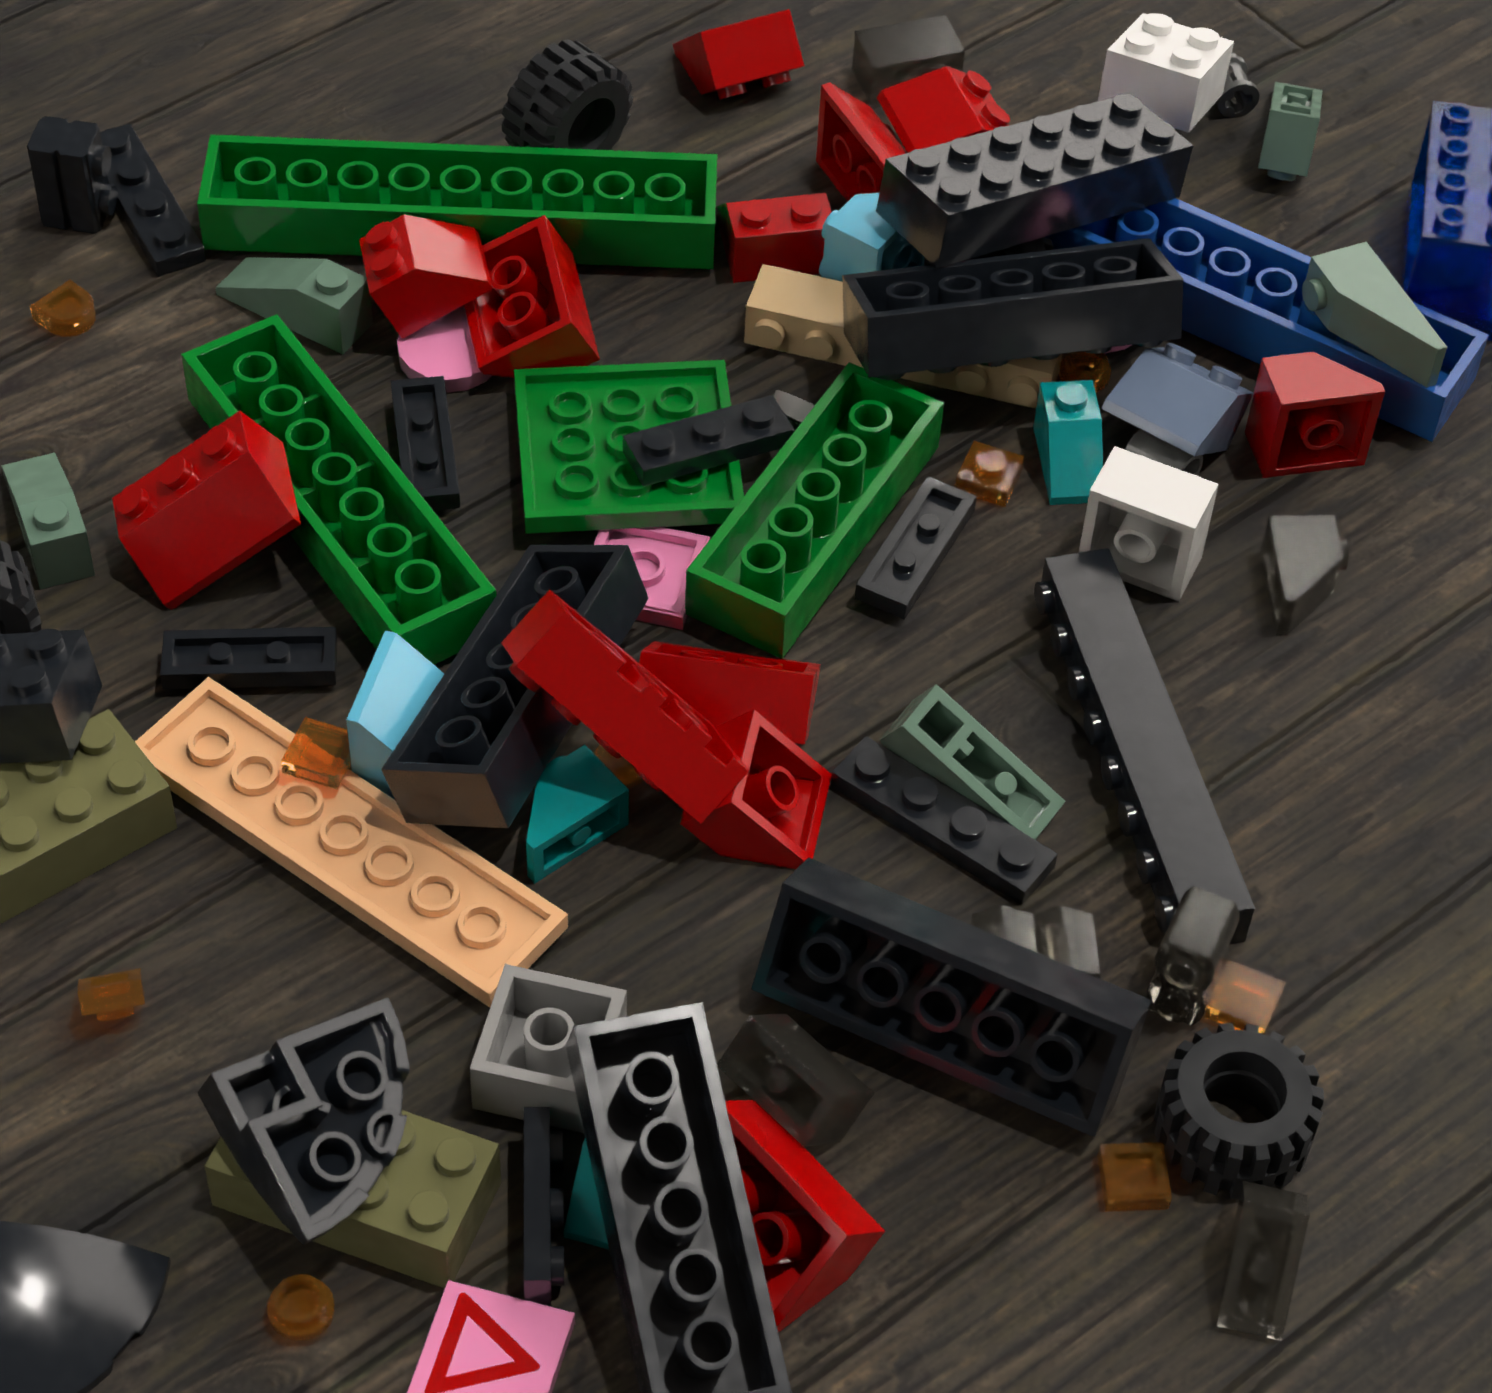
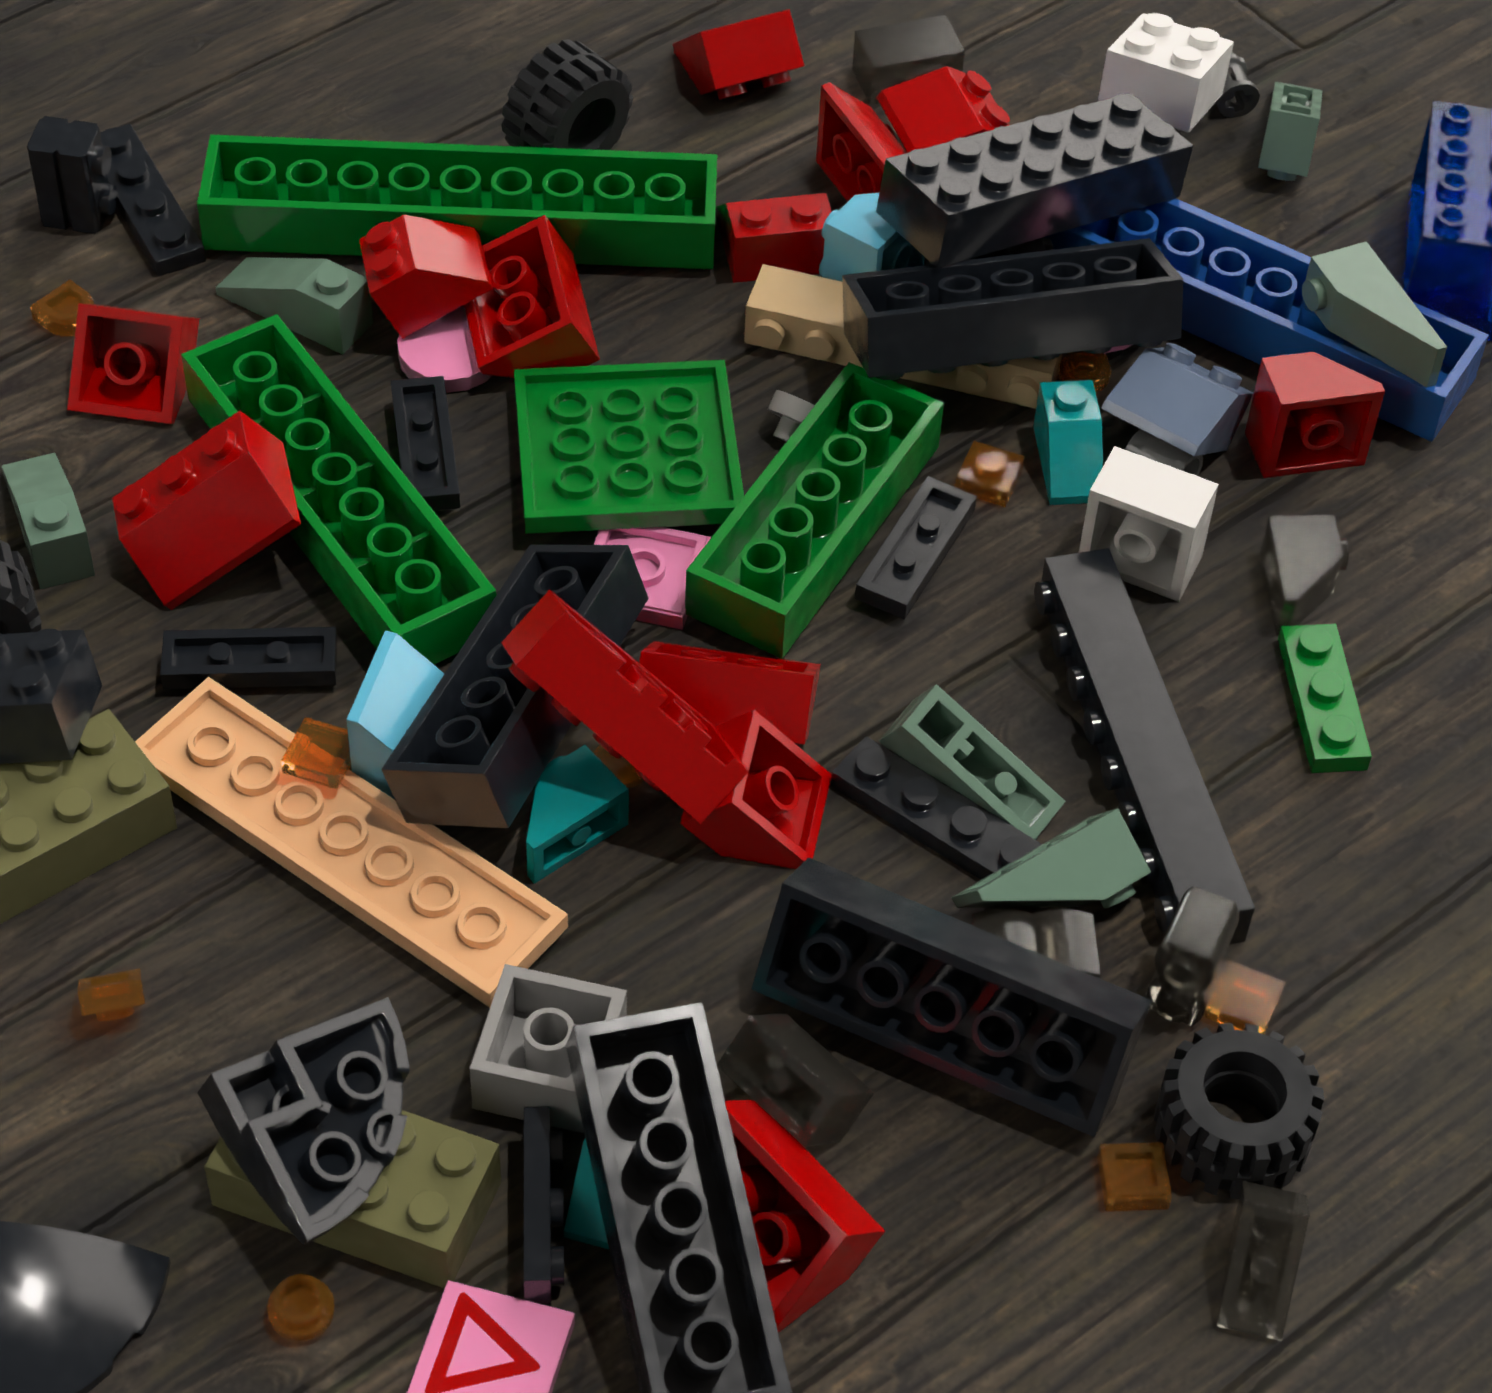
black plate [623,395,794,486] -> none
none -> red slope [67,303,199,424]
none -> sand green slope [951,808,1151,908]
none -> plate [1278,624,1372,773]

